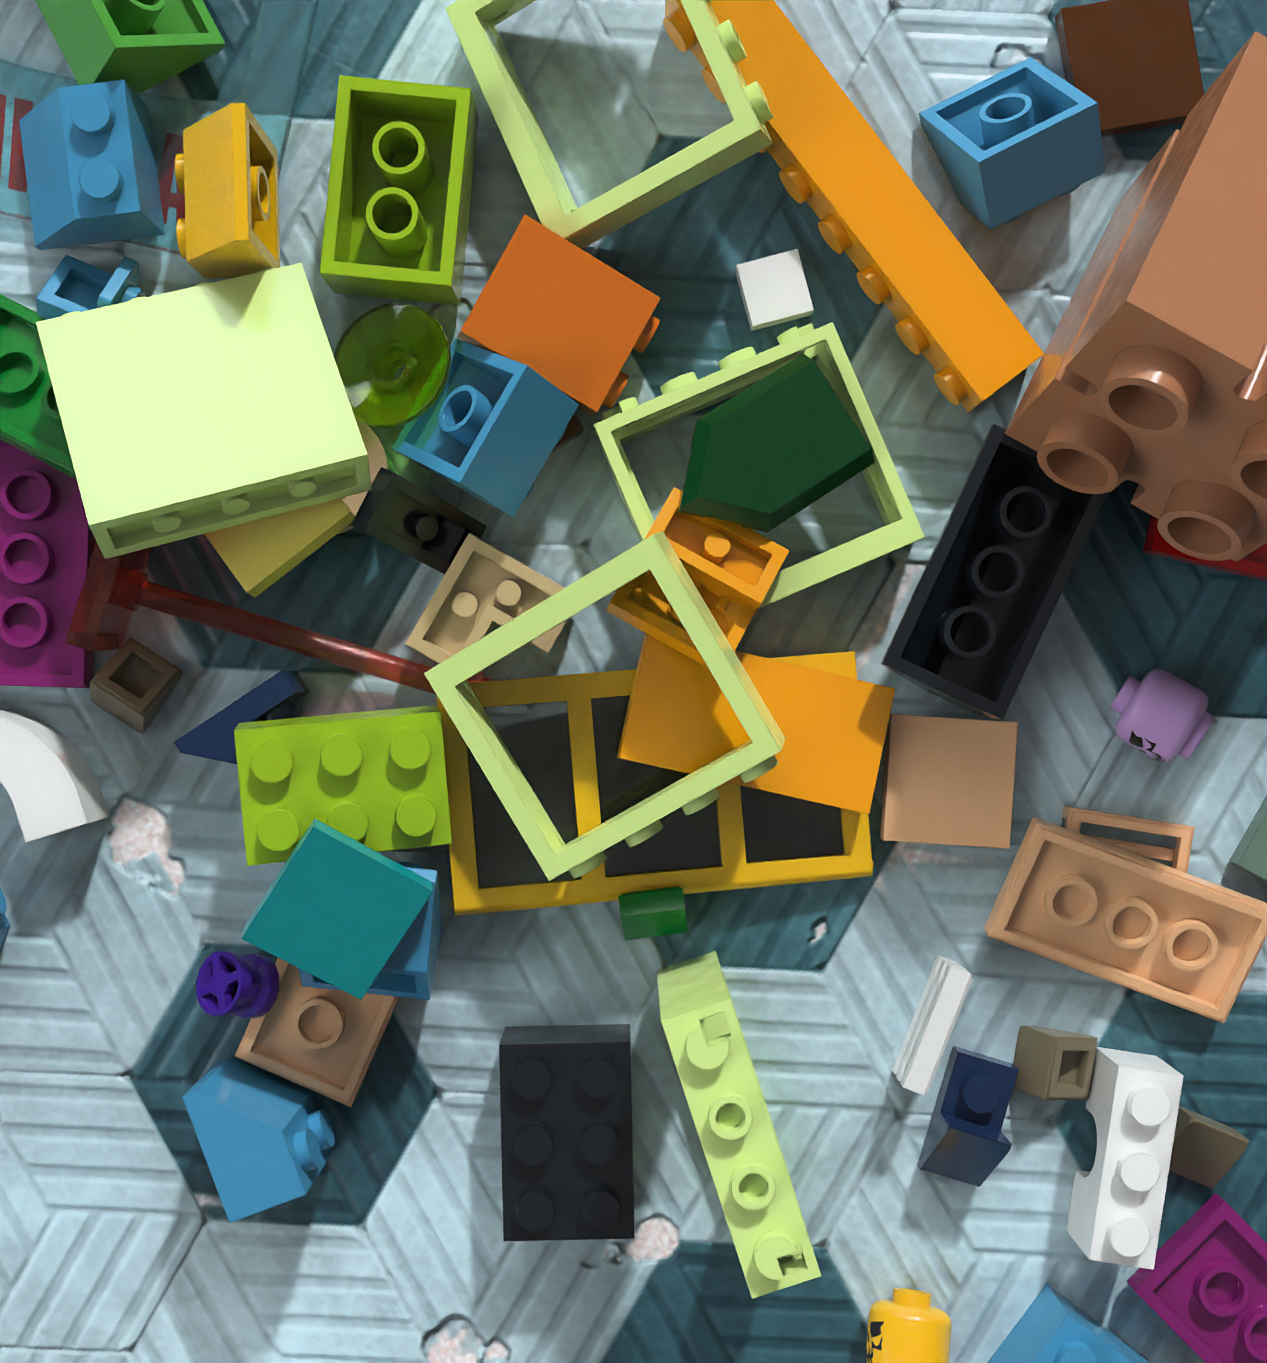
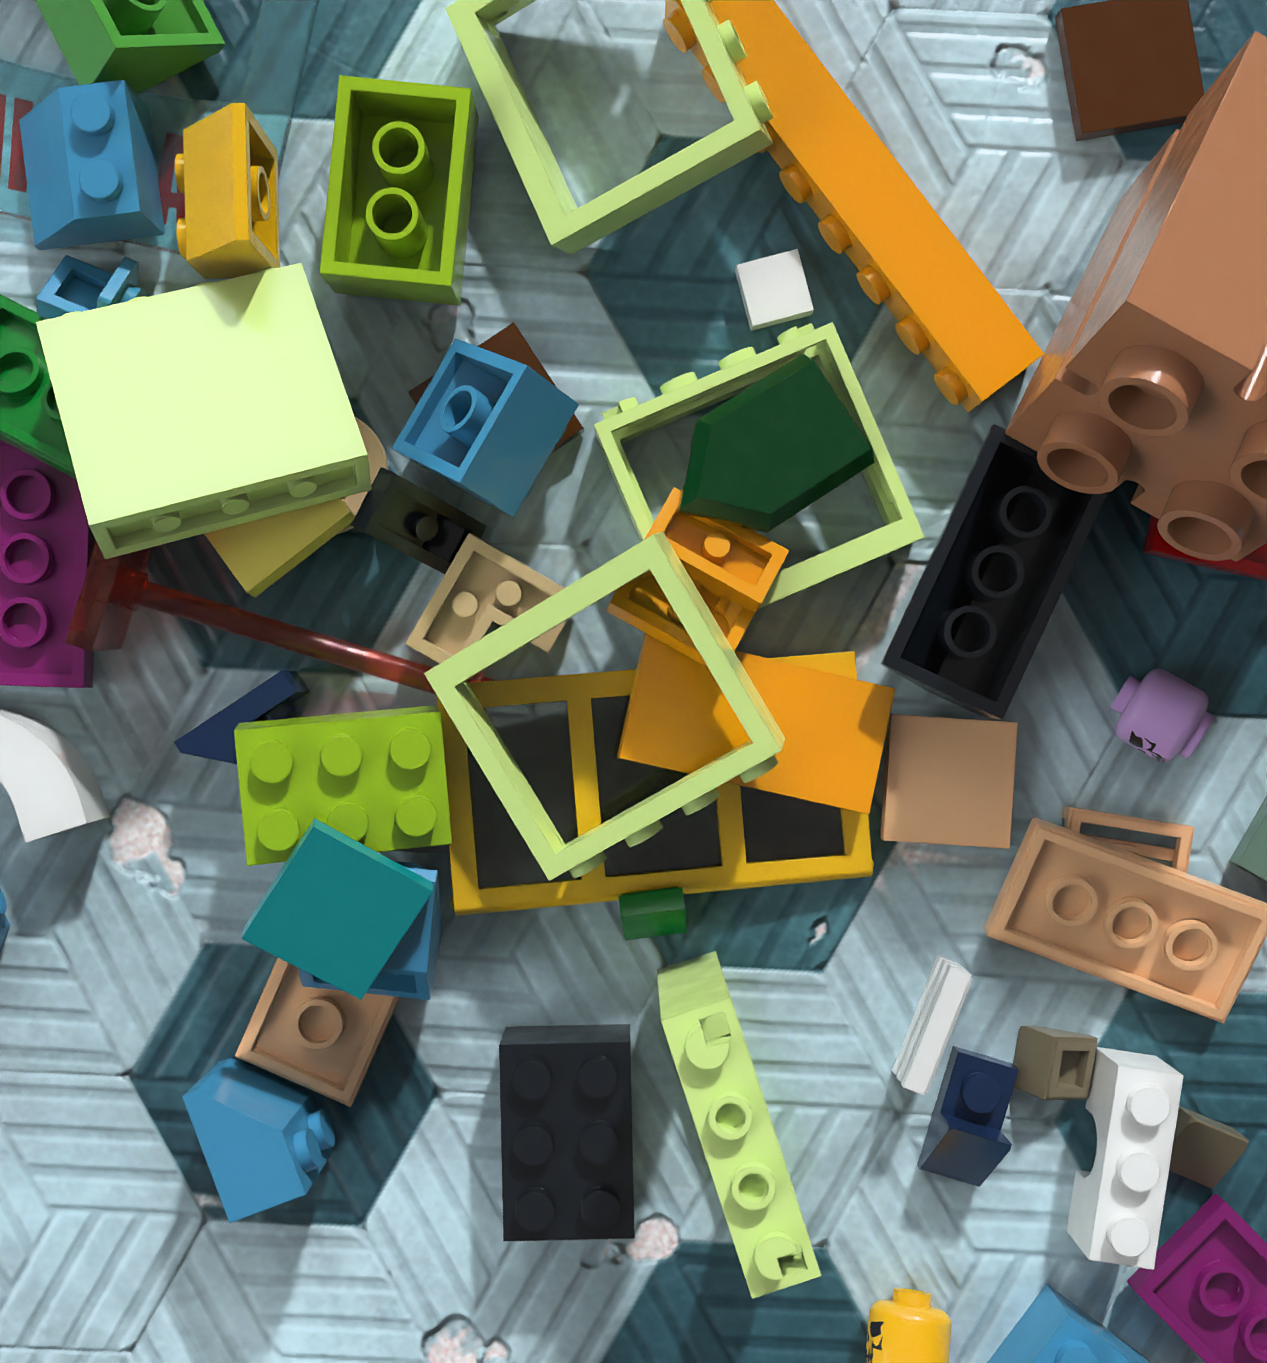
dark tan slope [90,637,183,734] -> none
dark purple wheel [196,951,279,1019] -> none
clear neon green dish [334,303,451,428] -> none
orange panel [456,214,661,415] -> none
dark azure slope [919,57,1105,230] -> none

